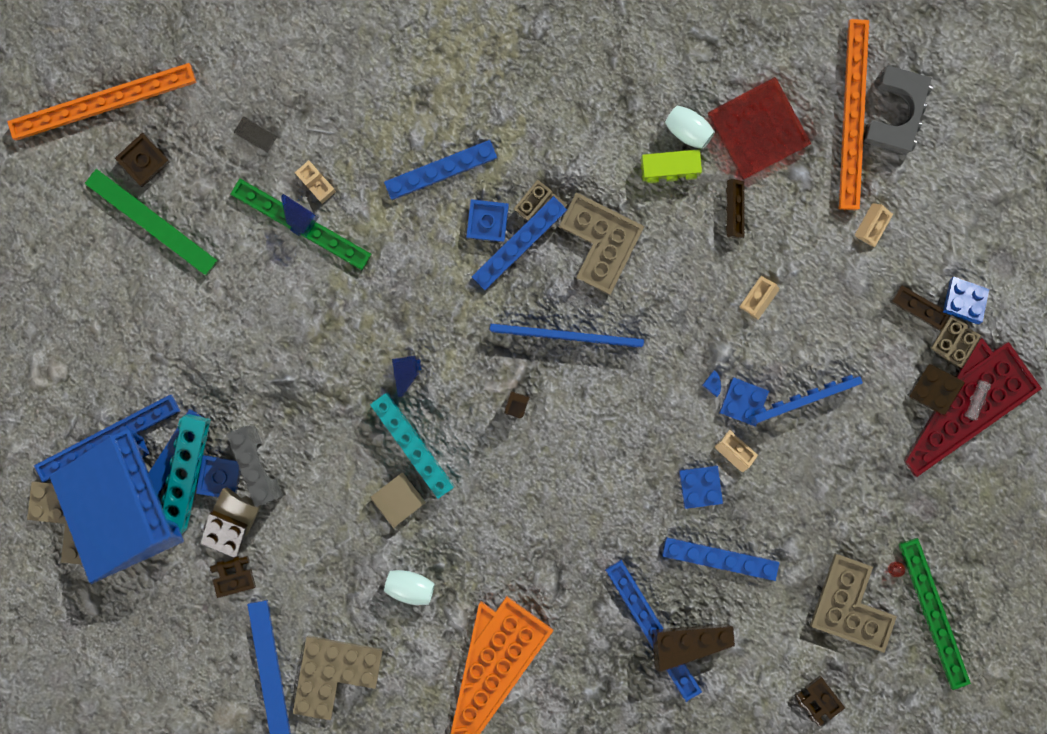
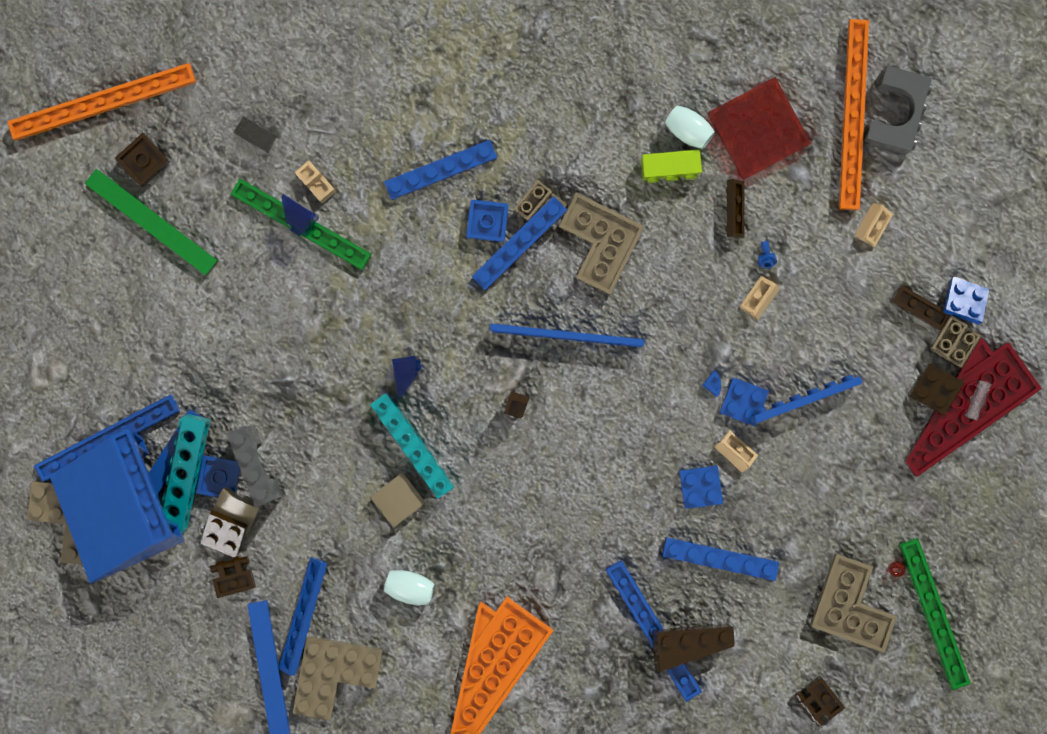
none -> blue plate [279,557,327,675]
none -> blue plate [758,241,777,269]

